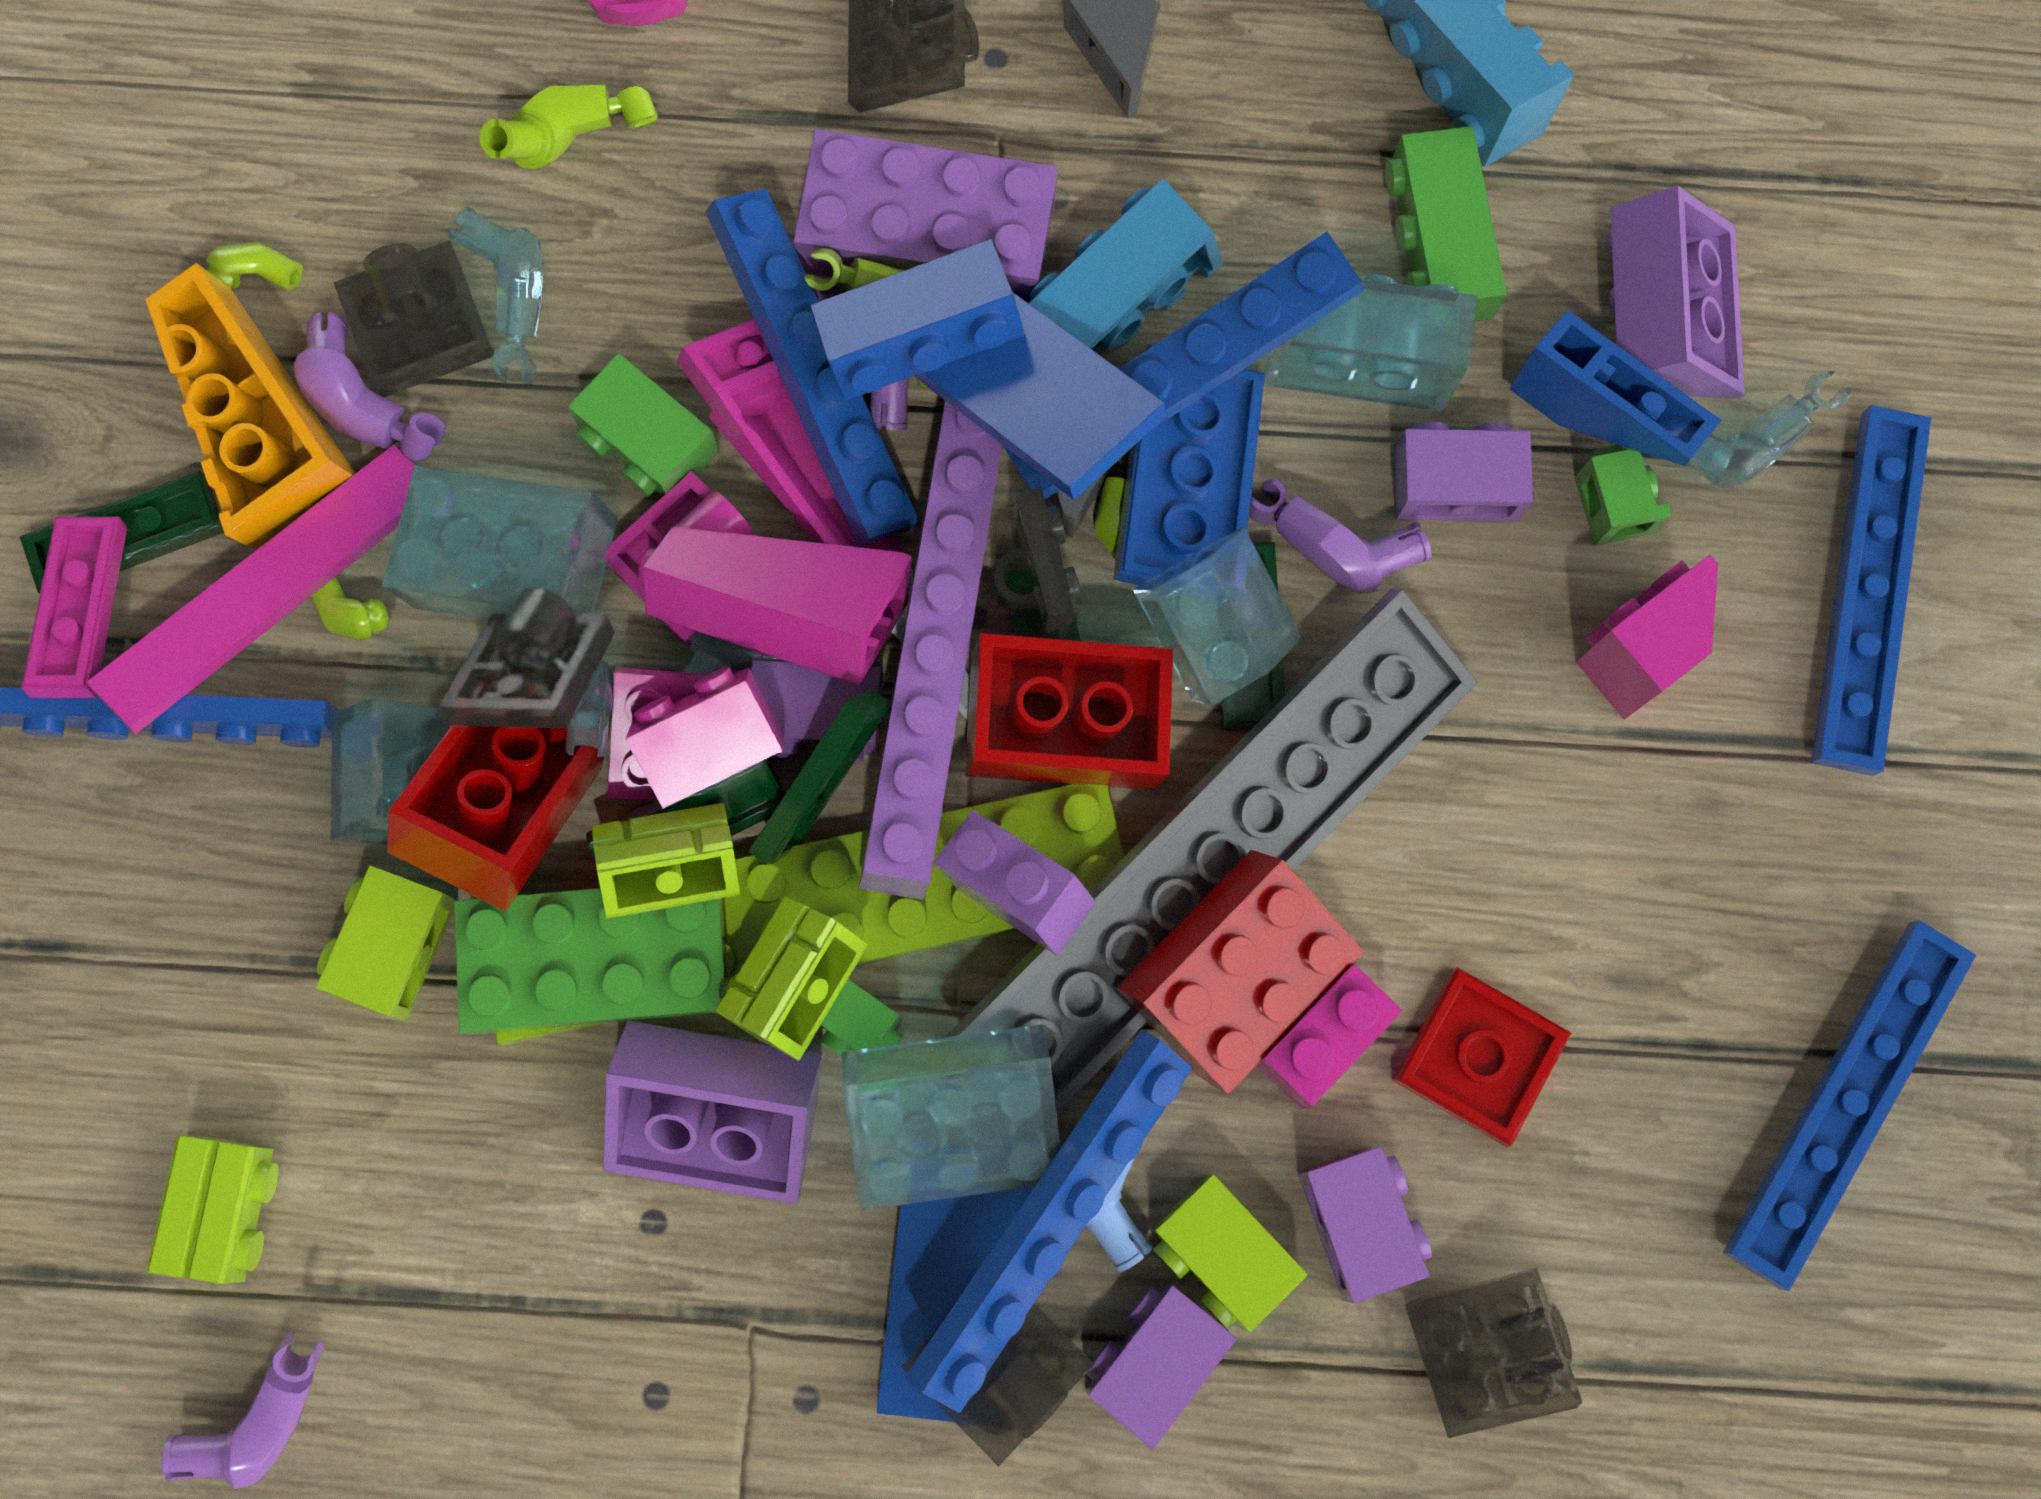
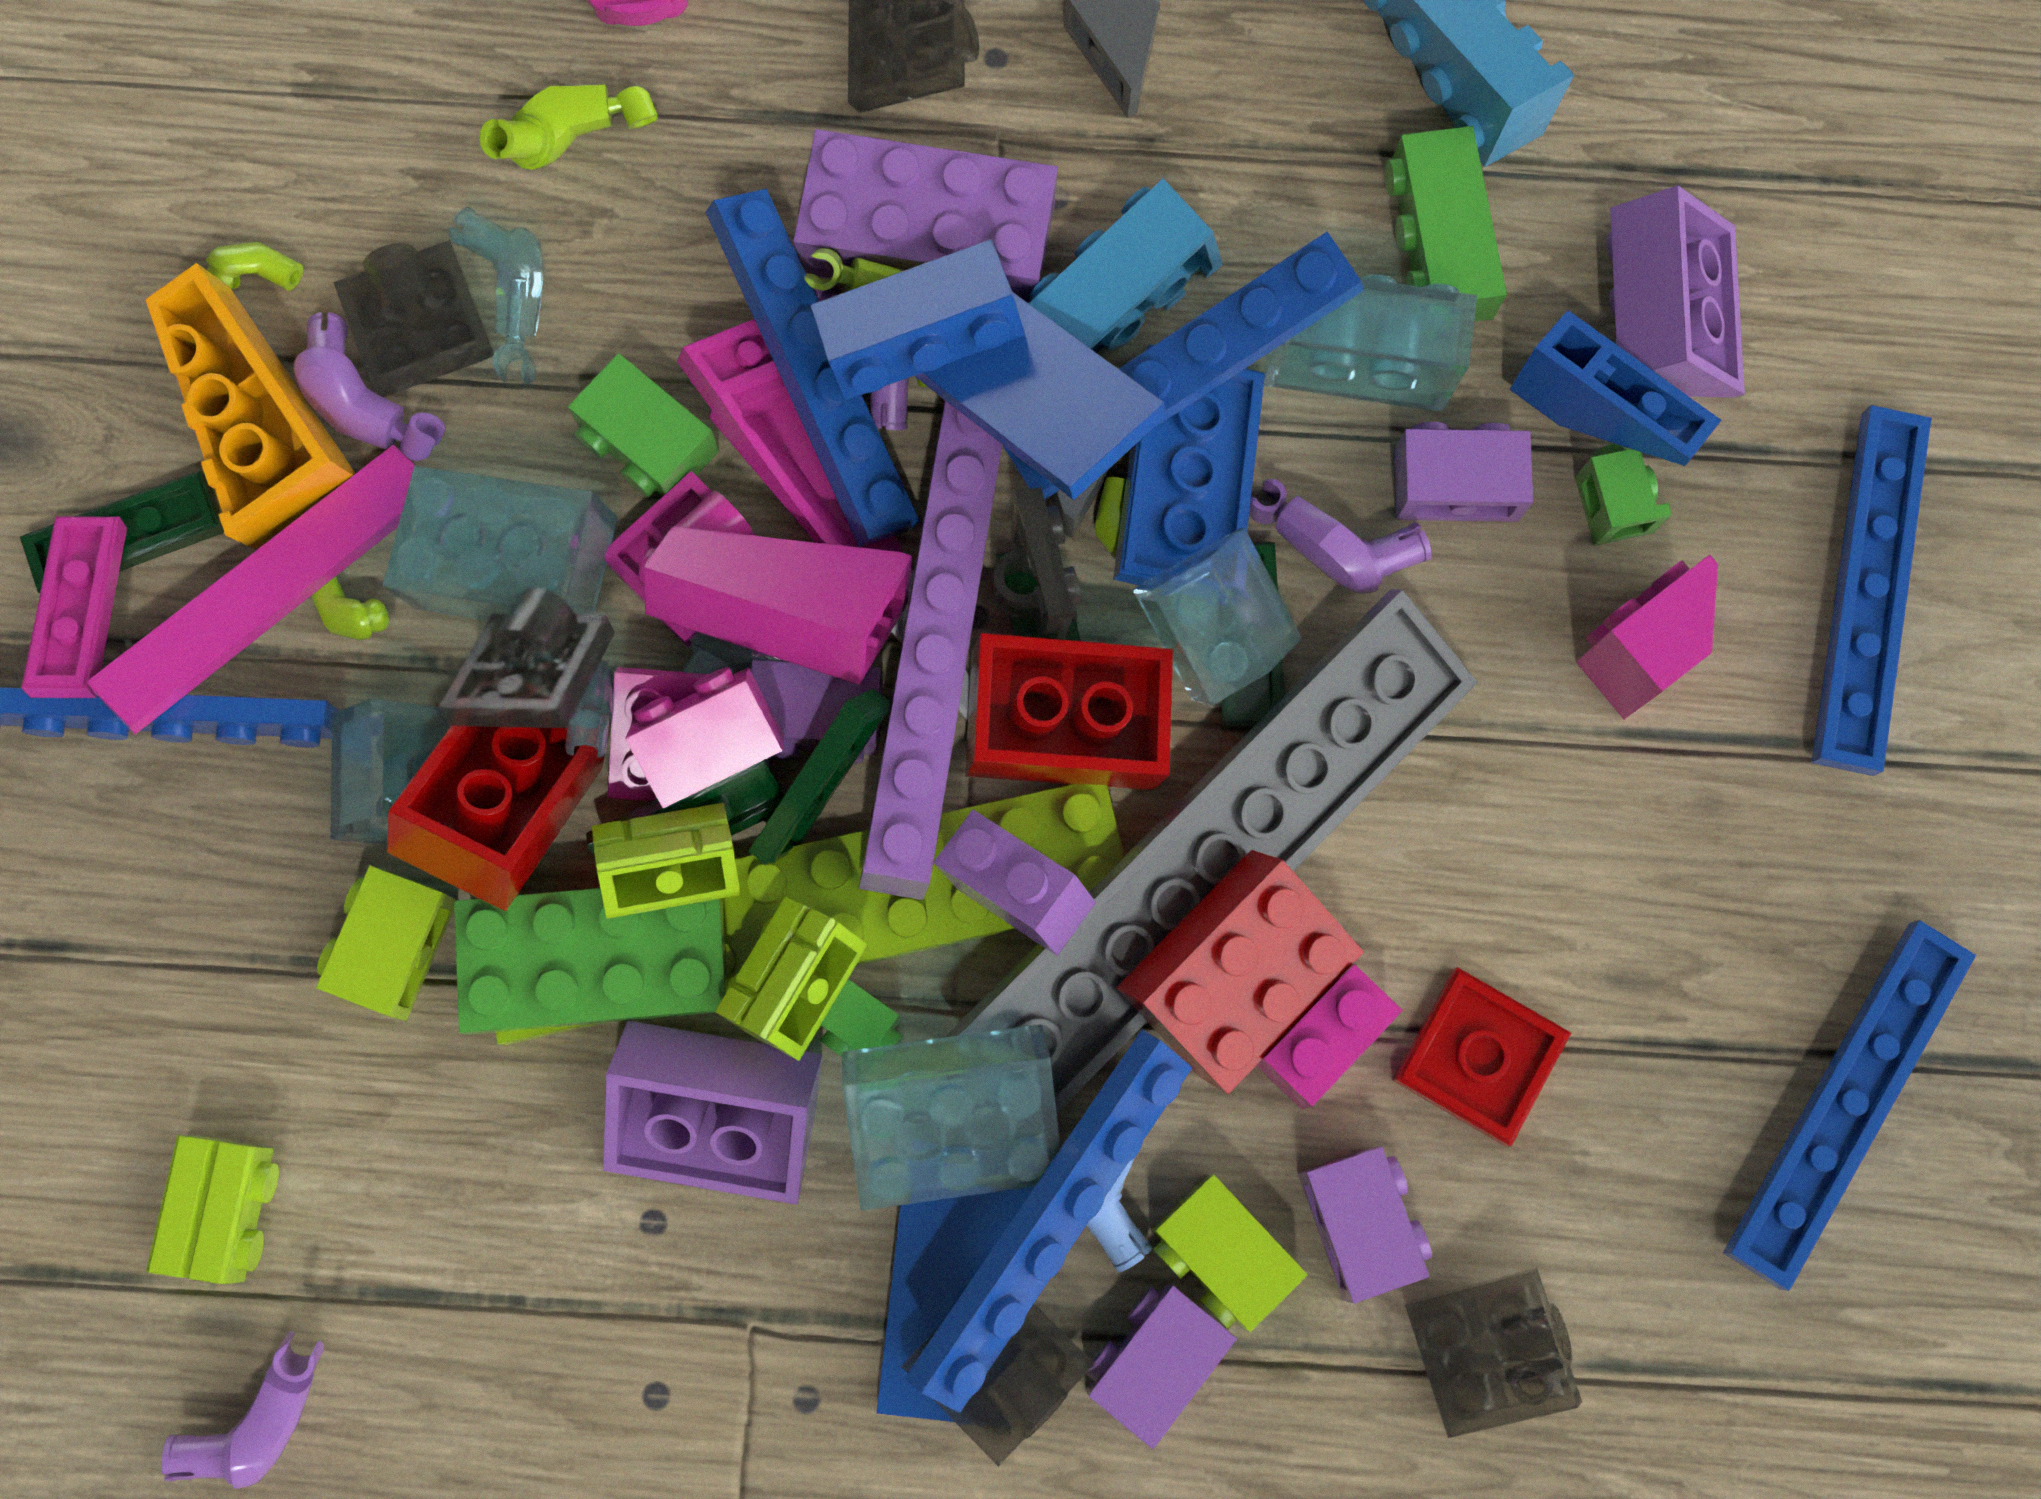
clear light blue arm [1687,370,1851,489] -> none

